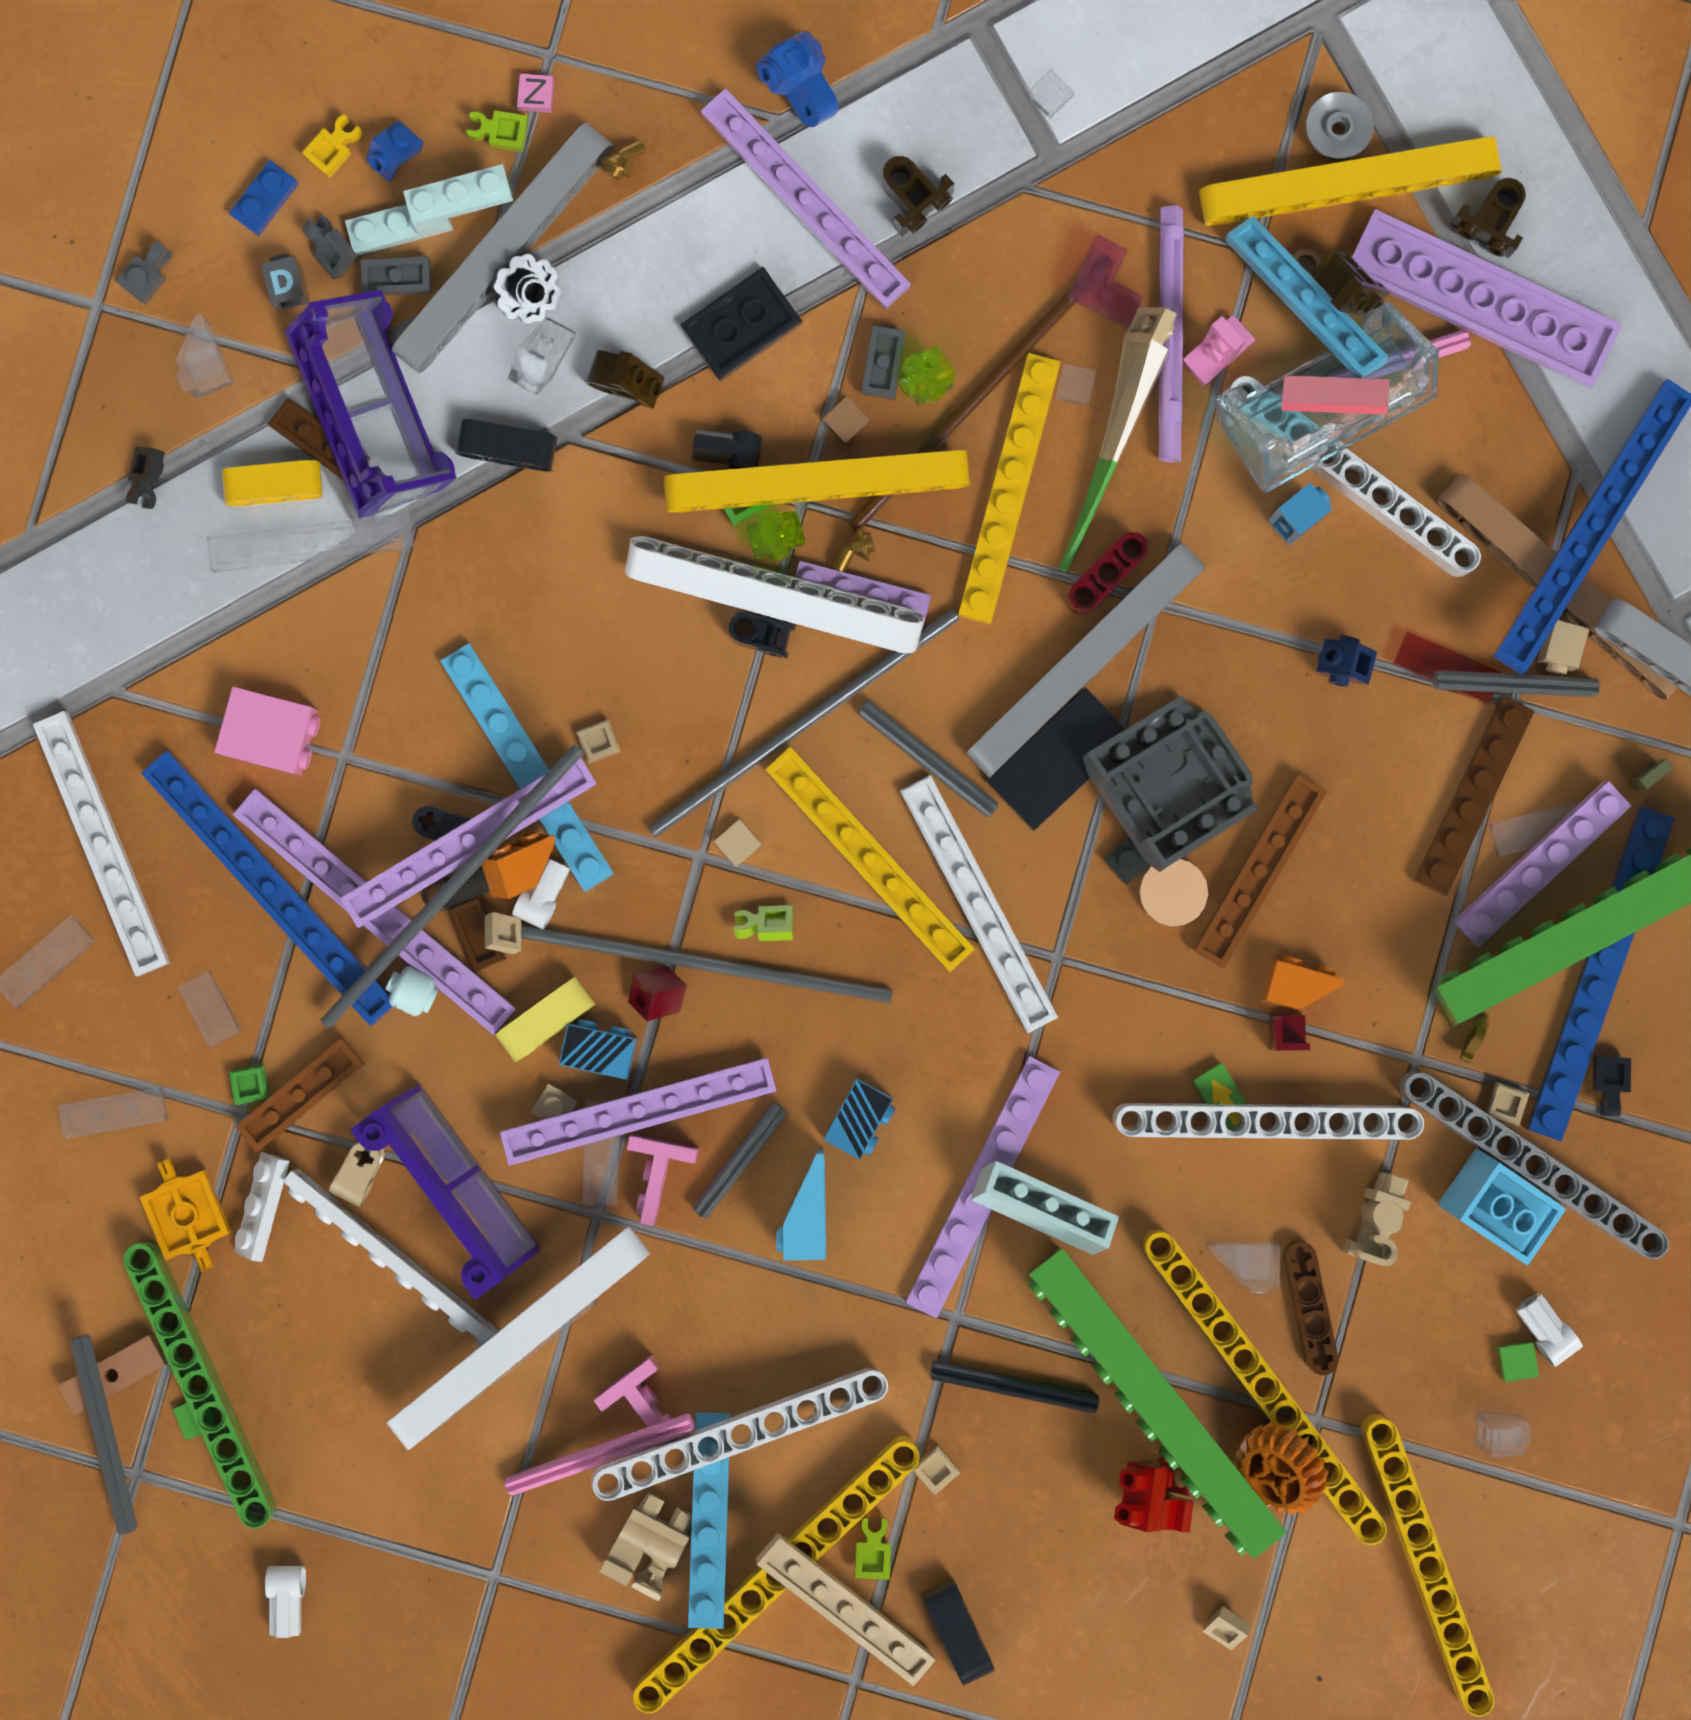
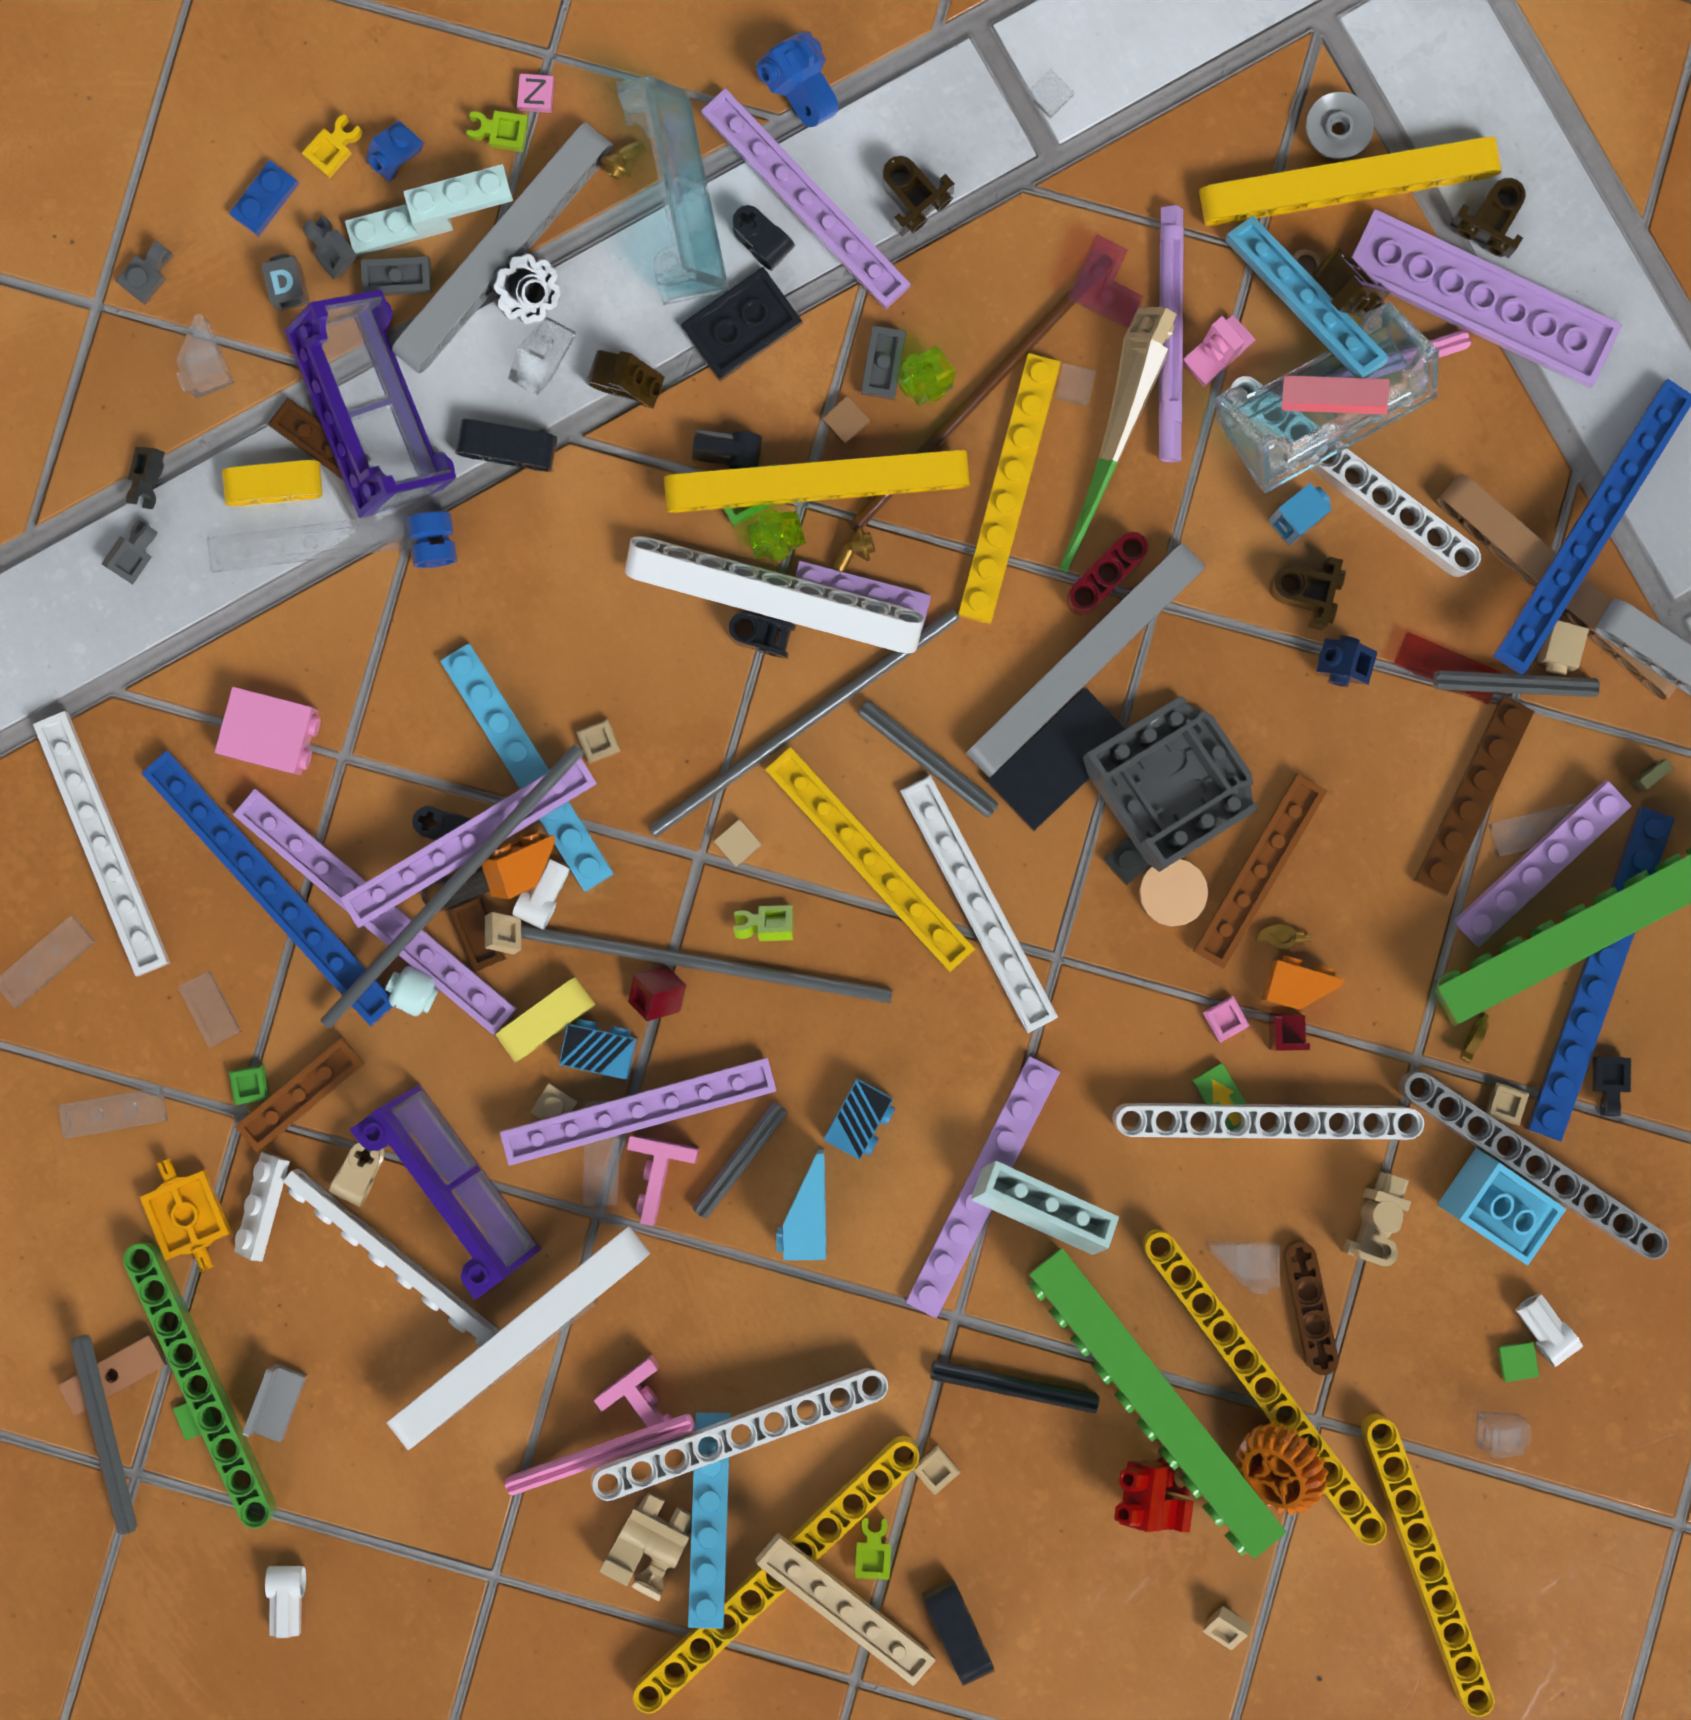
none -> dark grey plate [101,520,158,585]
none -> light grey panel [242,1363,308,1442]
none -> blue wheel [407,512,457,568]
none -> windscreen [616,76,729,305]
none -> black piece [732,205,795,271]
none -> bright pink tile [1202,996,1250,1043]
none -> pearl gold piece [1256,924,1313,950]
none -> dark brown pin [1269,557,1346,630]

